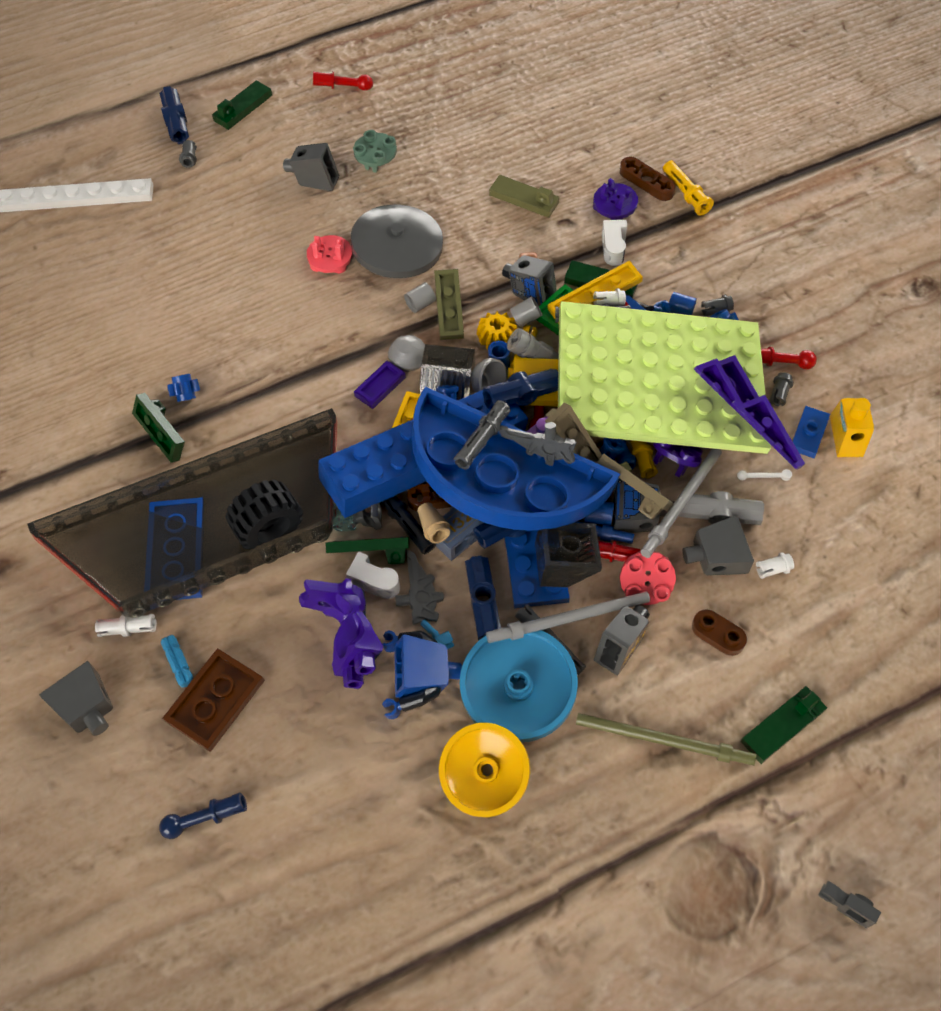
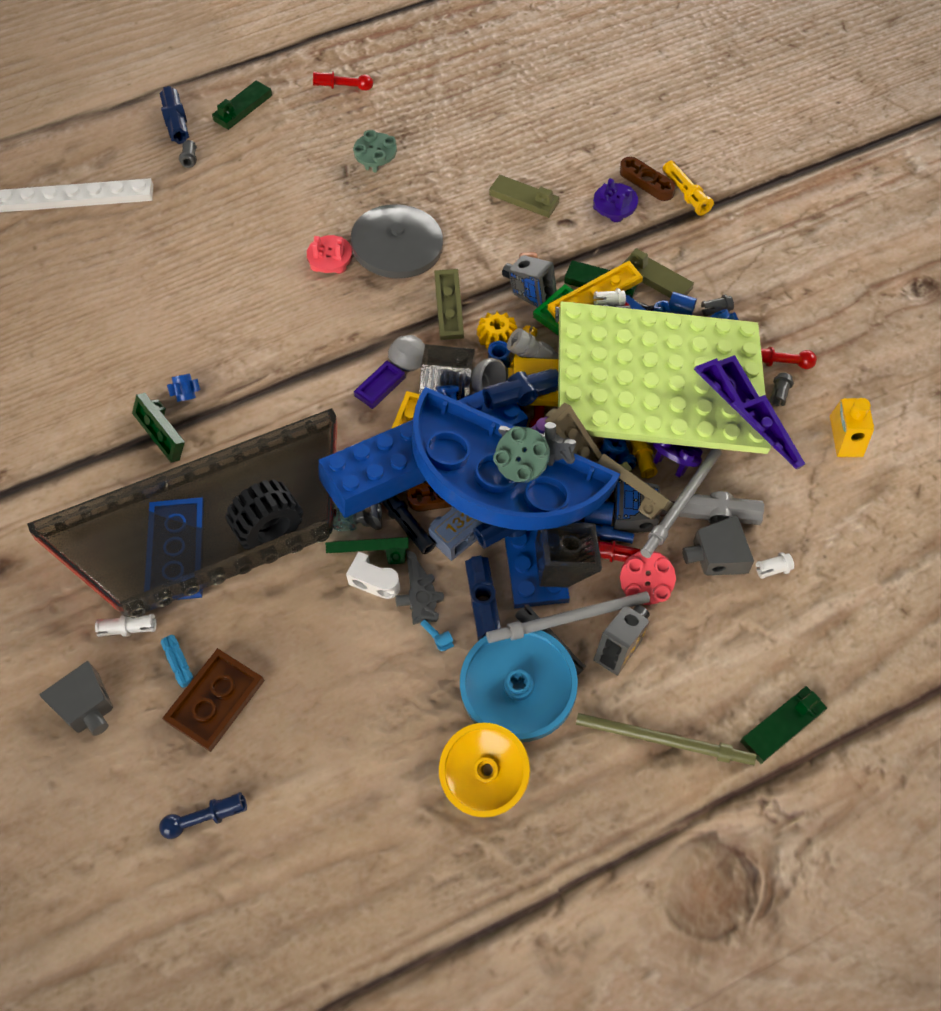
dark grey torso [283,143,340,191] -> none
dark purple hips [299,578,383,689] -> none
blue torso [382,630,462,719] -> none
light grey beam [404,282,436,313] -> none
tan cone [417,503,450,544] -> none
dark grey pin [454,400,511,469] -> none
light grey beam [510,296,542,328] -> none
white leg [602,220,627,266] -> none
reddish brown plate [692,609,747,656] -> none
white hinge [737,469,792,481] -> none
blue plate [792,406,830,458] -> none
dark grey plate [818,881,881,929] -> none
none -> sand green plate [493,426,550,483]
none -> olive hinge [622,248,694,298]

